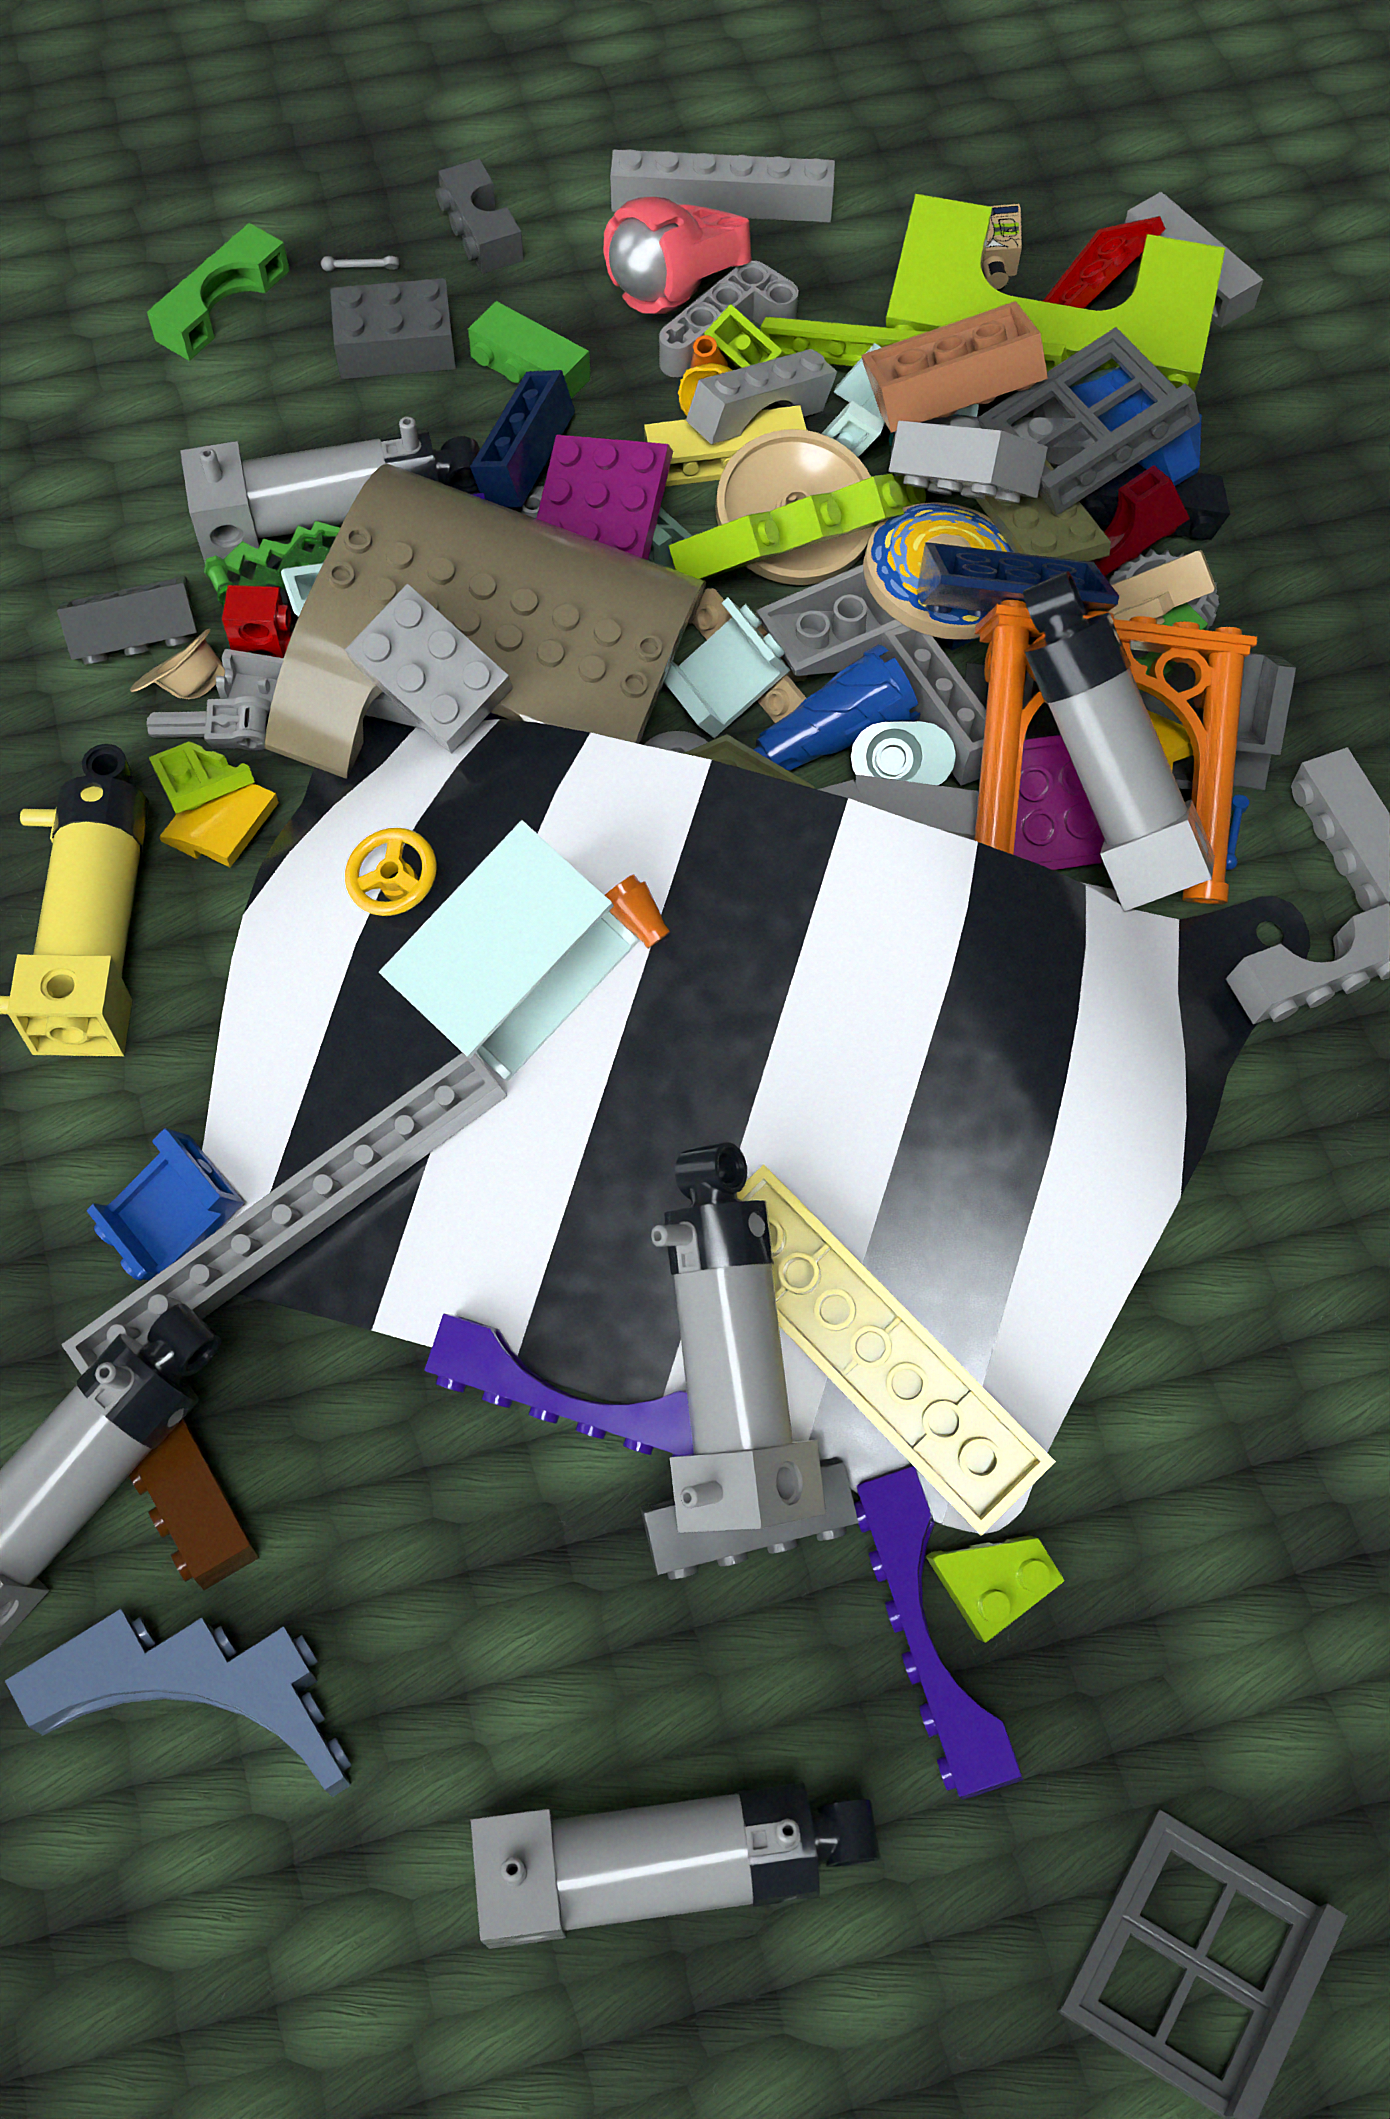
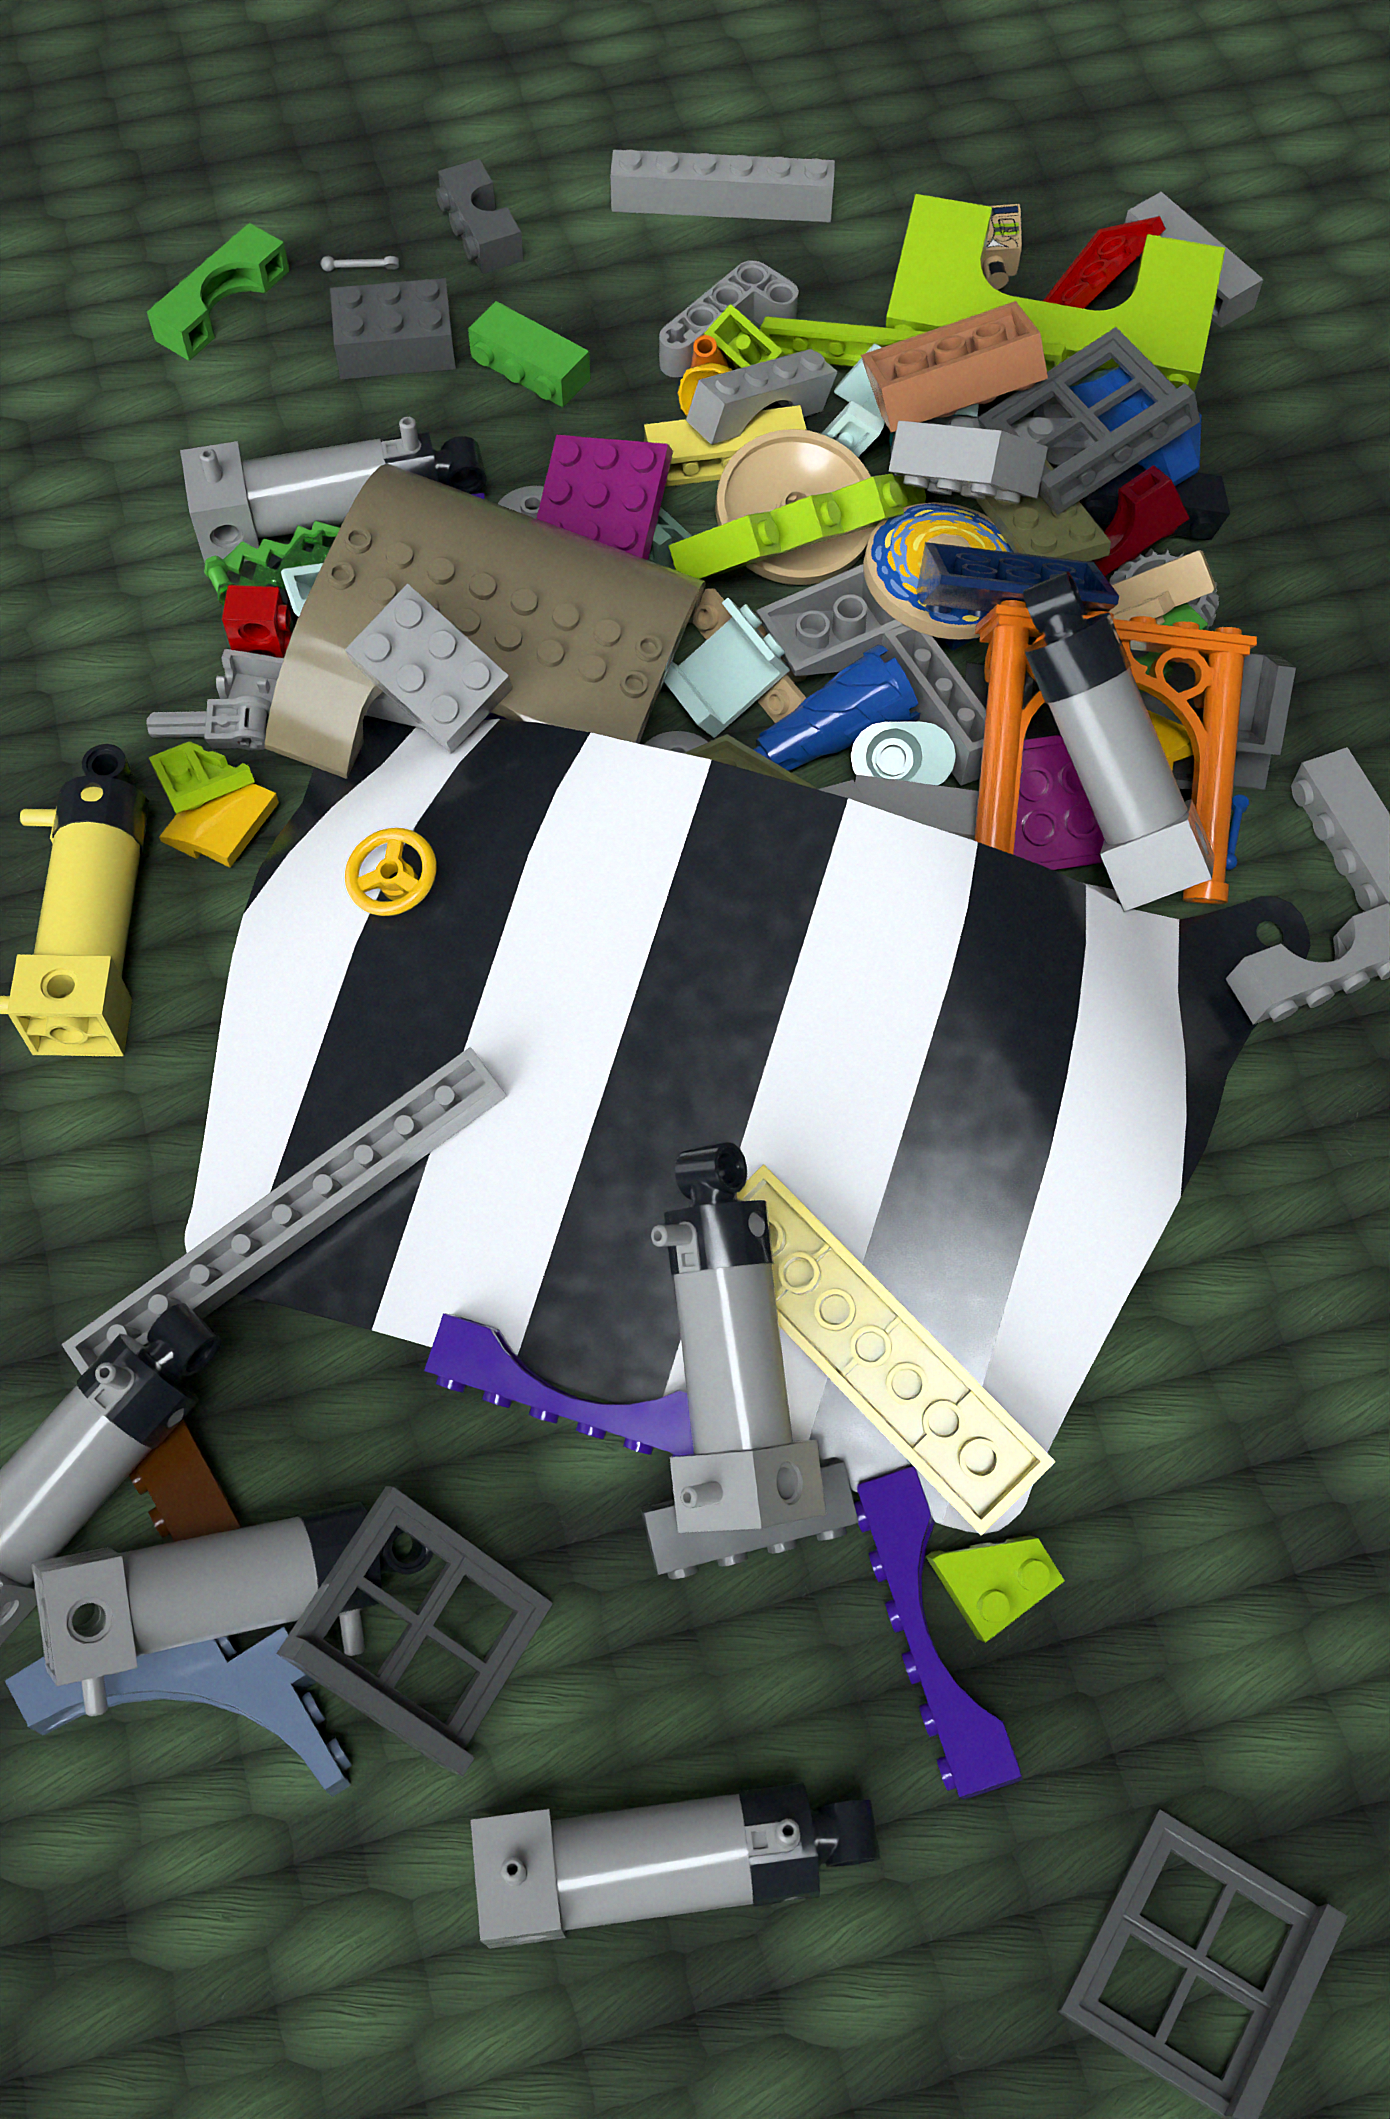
dark grey slope [57,576,197,665] -> none
blue panel [87,1128,244,1281] -> none
tan piece [130,628,225,699] -> none
light aqua container [379,820,639,1081] -> none
dark blue brick [470,370,575,509] -> none
coral piece [604,197,752,314] -> none
orange cone [604,874,671,949] -> none
none -> light grey piece [32,1501,433,1716]
none -> dark grey window [276,1486,553,1777]

